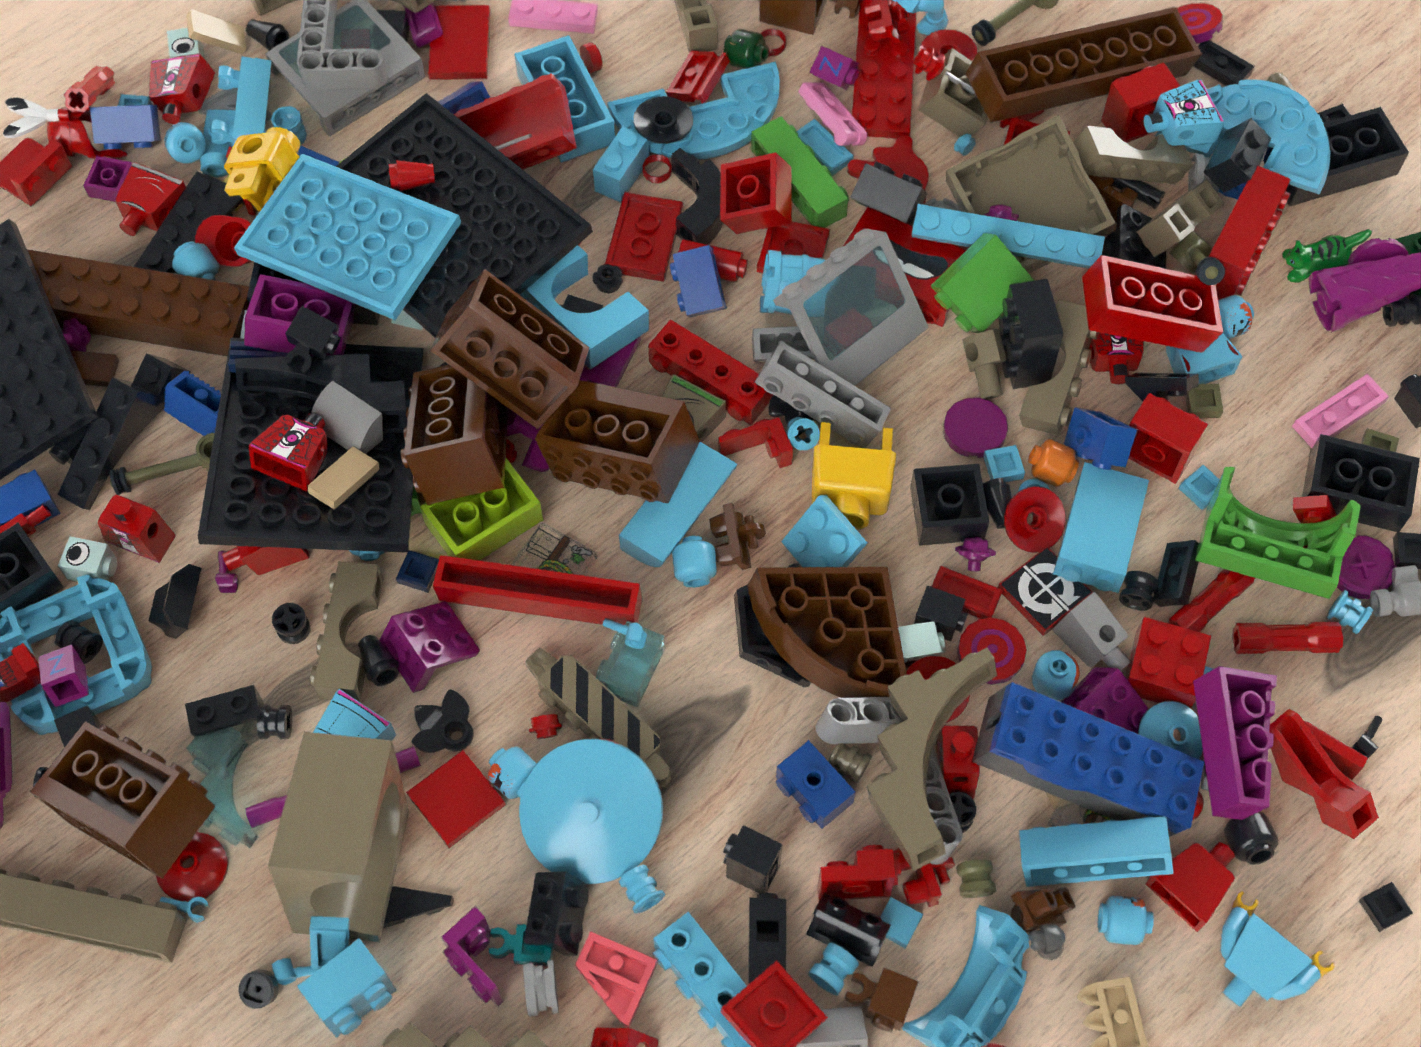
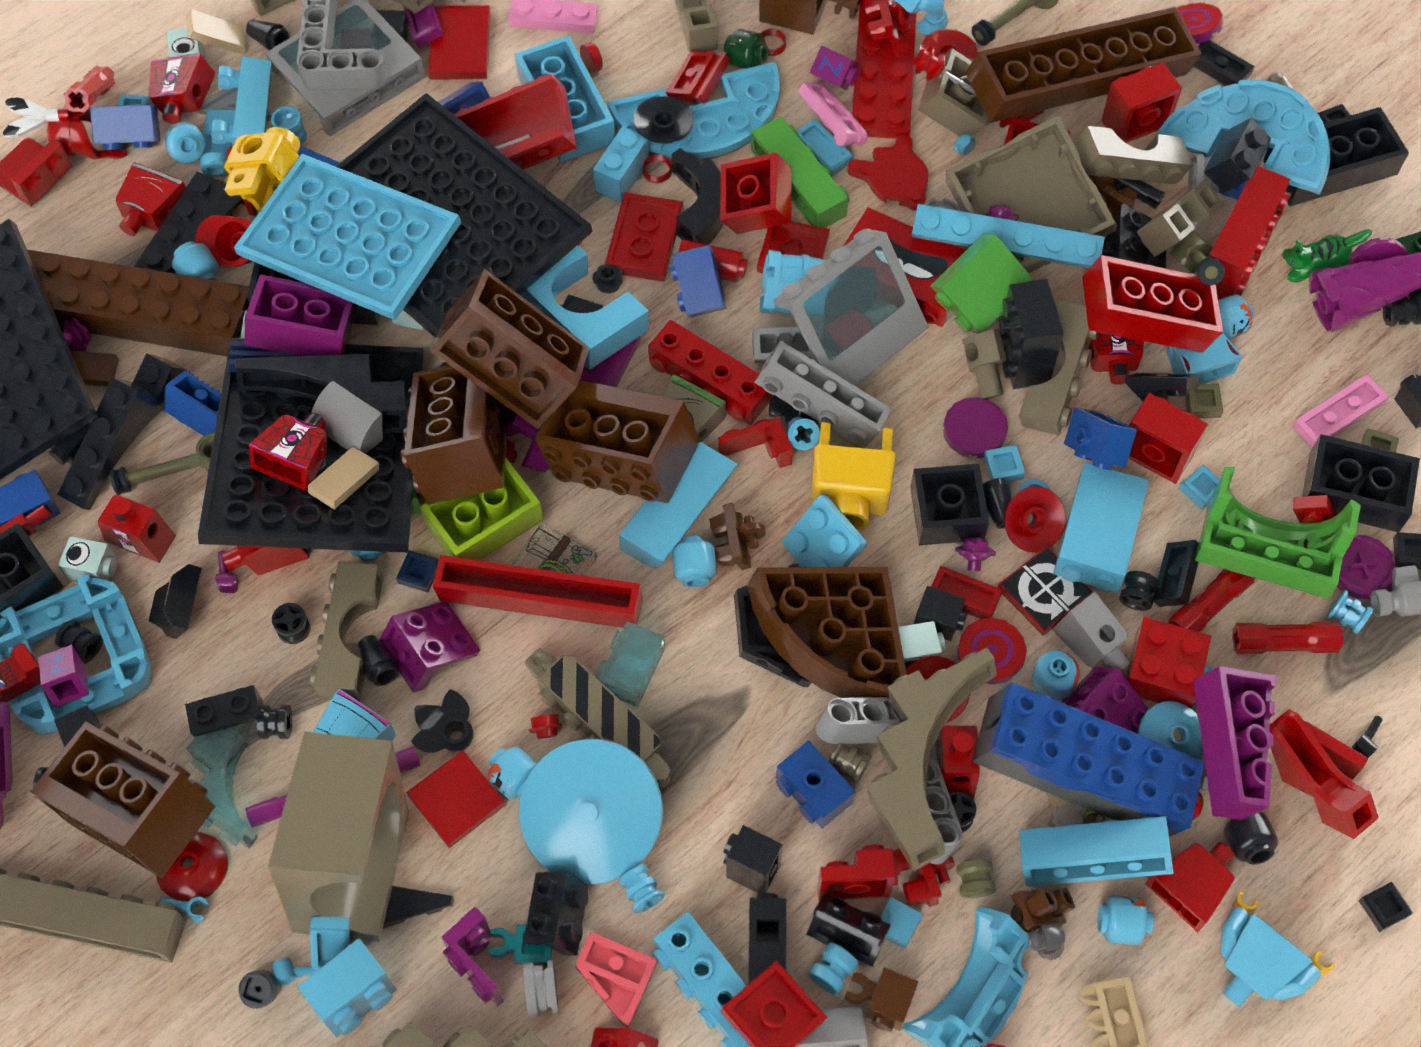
magenta piece [83,156,132,202] -> none
black brick [285,306,341,375] -> none
red cone [389,160,435,192] -> none
medium azure hand [603,618,647,649] -> none
black brick [850,161,927,226] -> none
orange head [1028,439,1079,487] -> none
medium azure torso [1144,79,1225,146] -> none

